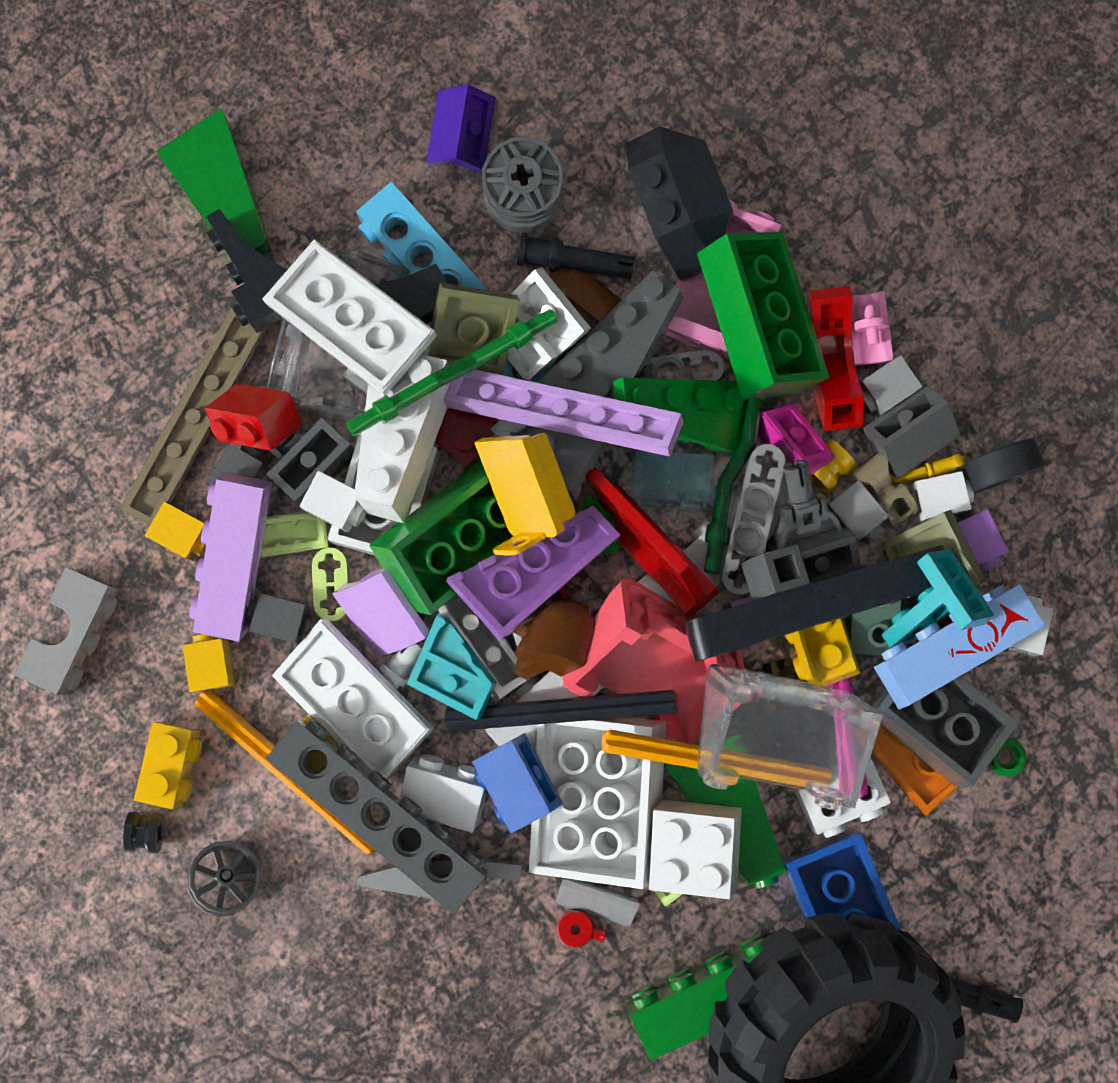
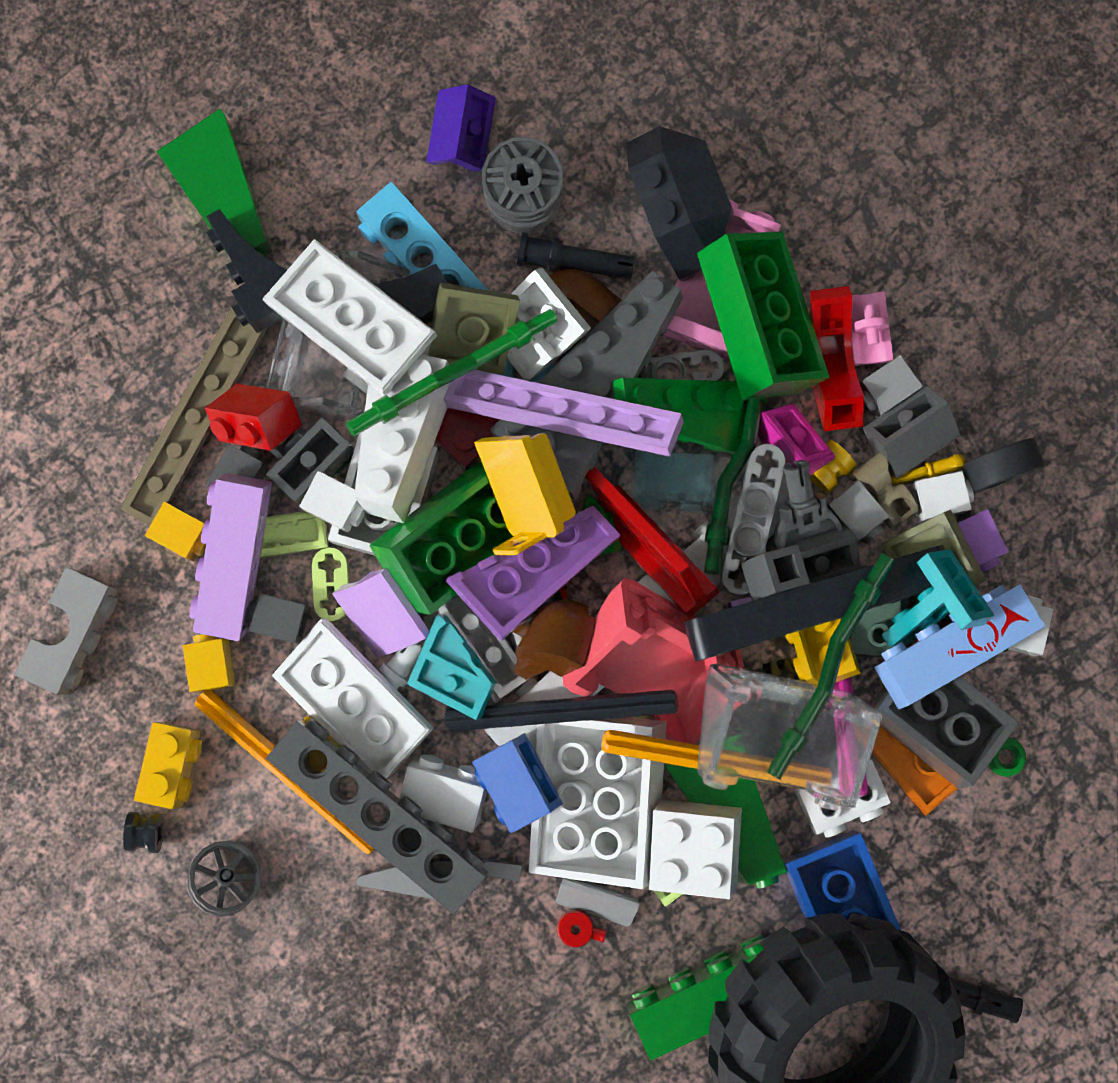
none -> dark green bar [767,553,896,780]

